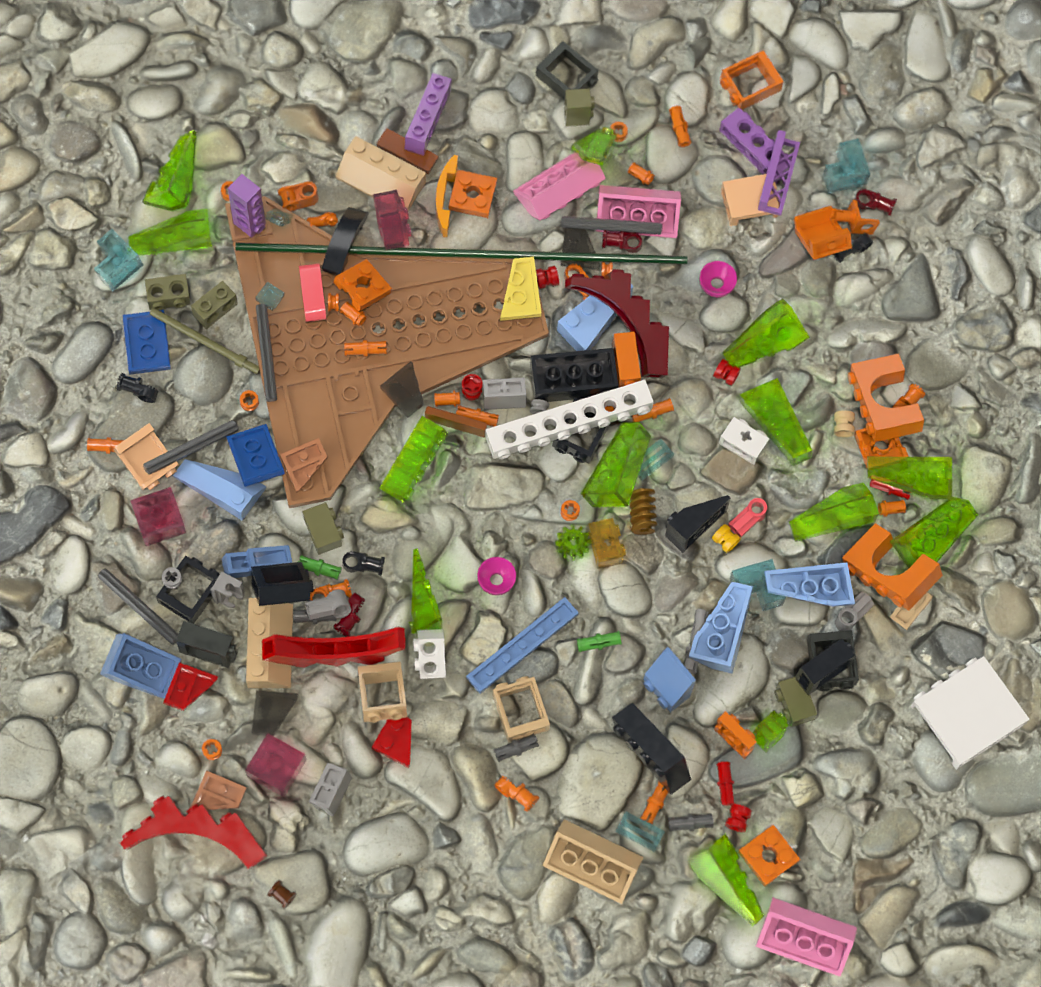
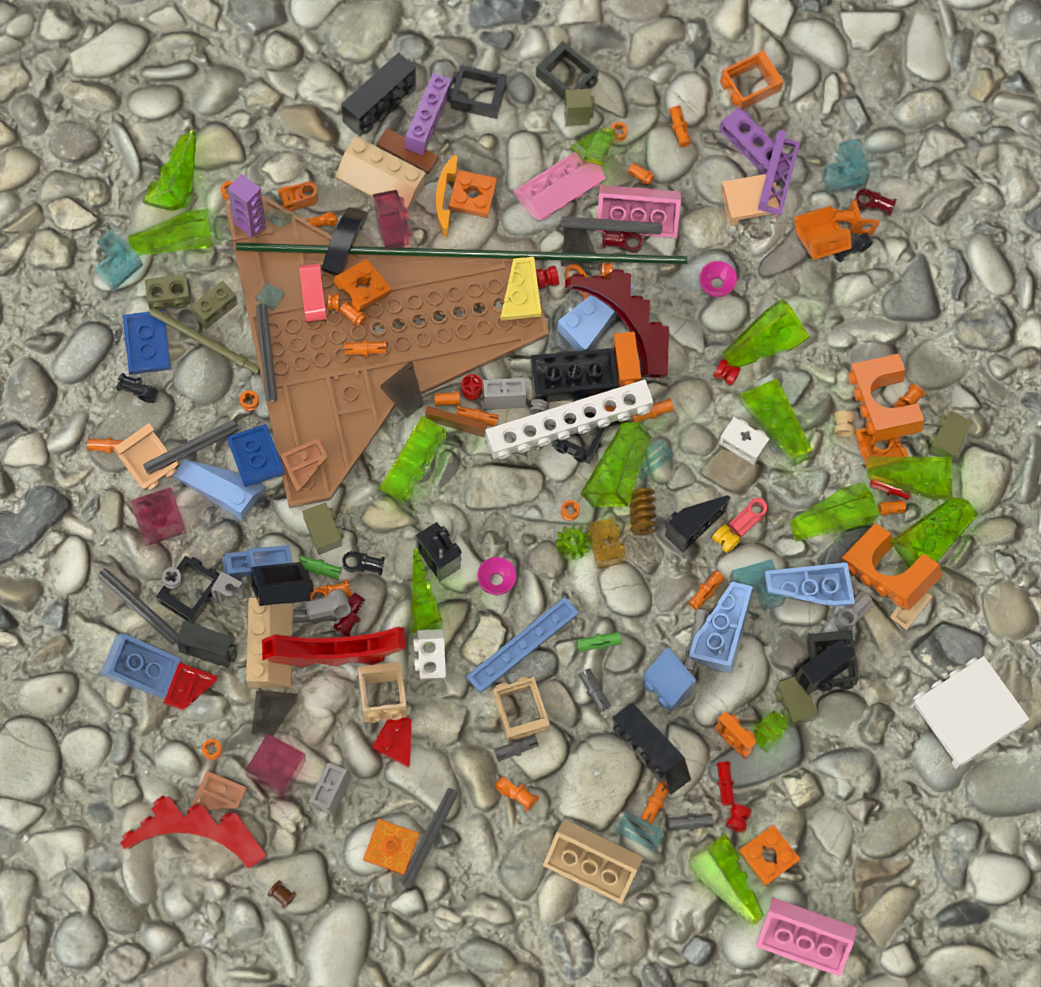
none -> black brick [341,52,416,137]
none -> orange plate [363,819,420,875]
none -> dark grey axle [401,788,458,888]
none -> black brick [416,522,462,582]
none -> black window [448,65,507,119]
none -> dark grey pin [578,668,612,712]
none -> orange pin [688,571,725,610]
none -> olive brick [929,411,973,463]

